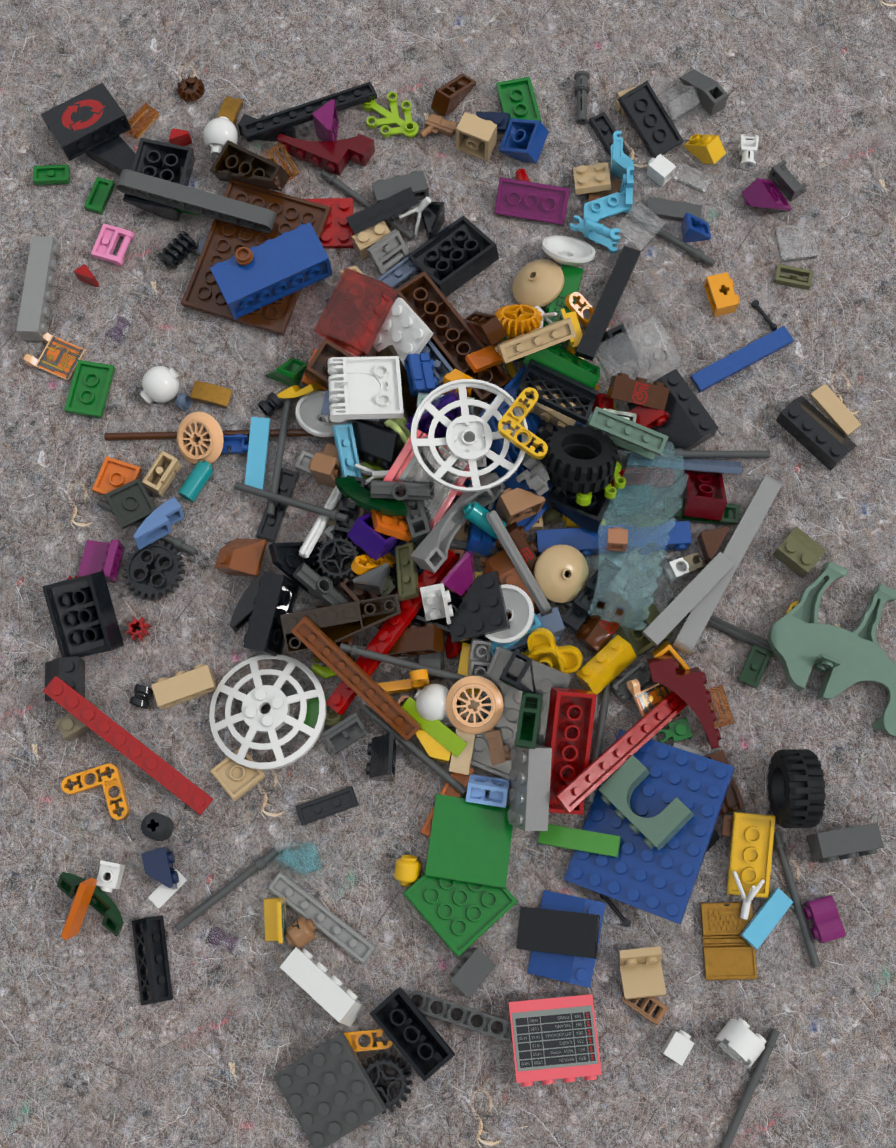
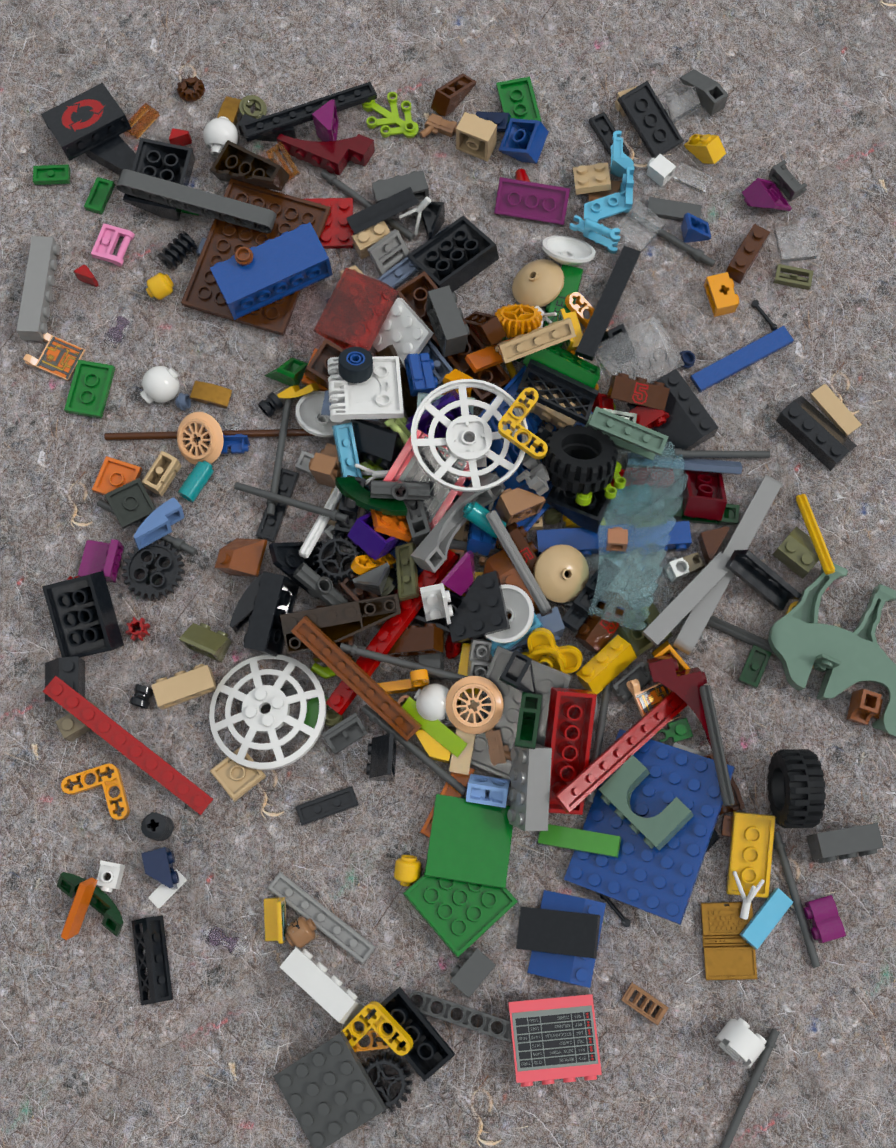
dark grey bar [175,848,279,931] -> none
medium azure tile [245,417,271,490] -> none
clear light blue slope [276,842,324,875] -> none
dark grey pin [574,71,590,125] -> none
tan bracket [618,946,666,1000] -> none
white brick [661,1029,695,1066] -> none
clear orange tile [705,685,735,728] -> none
white connector [738,134,759,170] -> none
none -> yellow head [146,273,174,300]
none -> olive slope [179,623,232,663]
none -> olive gear [239,95,267,119]
none -> black wheel [338,347,373,383]
none -> yellow beam [340,1001,413,1056]
none -> dark grey brick [425,286,470,357]
none -> dark blue plate [677,350,695,369]
none -> dark grey axle [699,685,735,806]
none -> black fence [725,550,802,610]
none -> reddish brown brick [726,224,770,284]
none -> yellow axle [796,494,835,575]
none -> dark orange brick [846,689,883,726]

